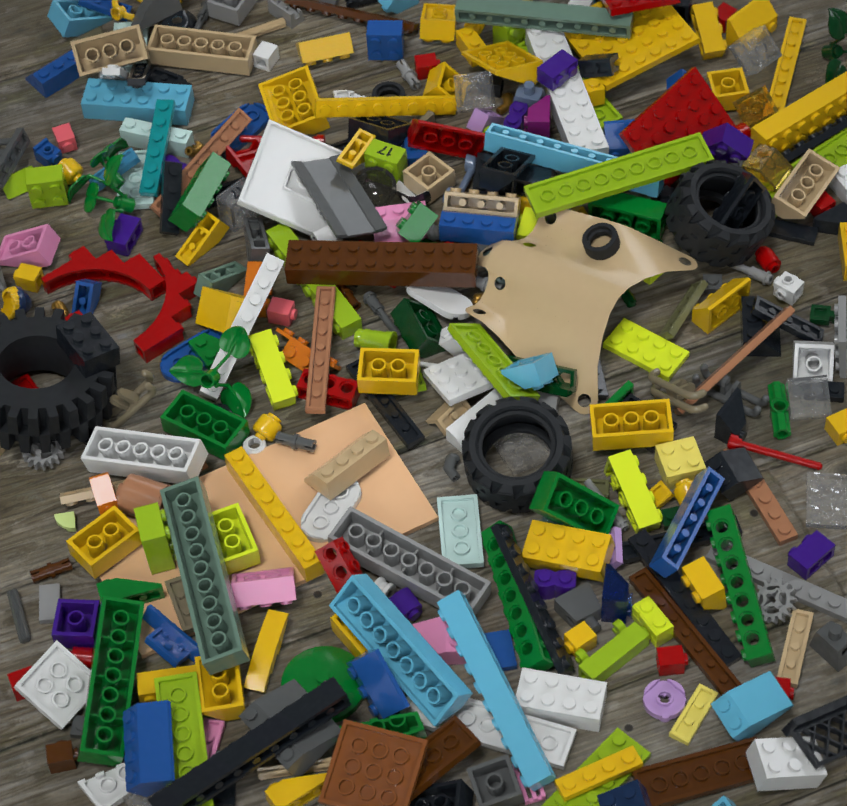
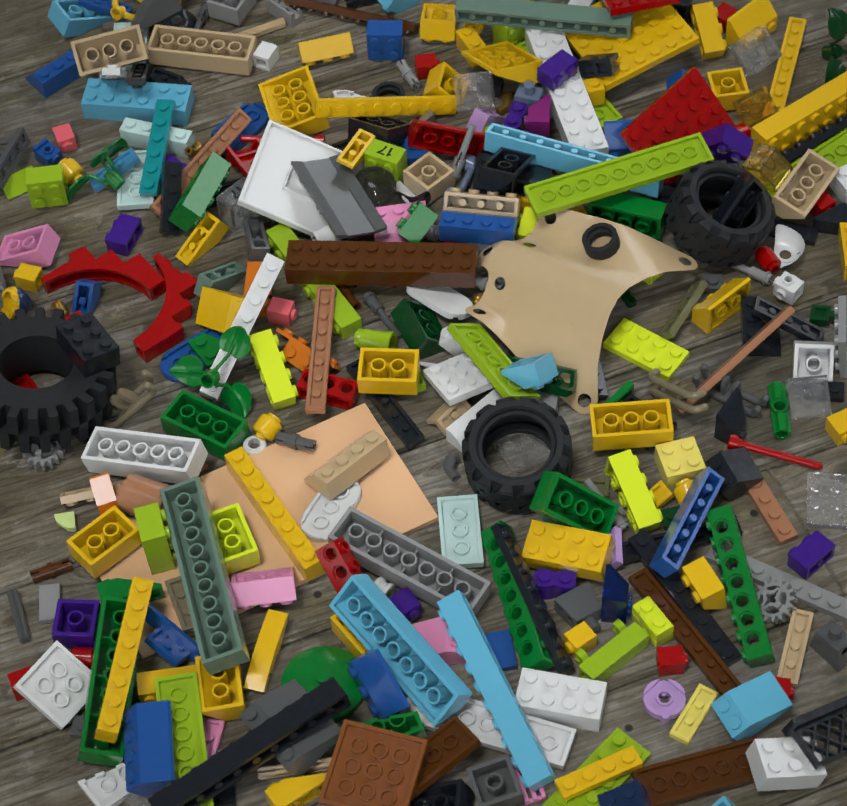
reddish brown brick [45,740,79,774] -> none
green plant [84,154,135,241] -> none
none -> yellow brick [94,576,154,744]
none -> light grey pin [451,124,476,181]
none -> white piece [774,224,805,268]

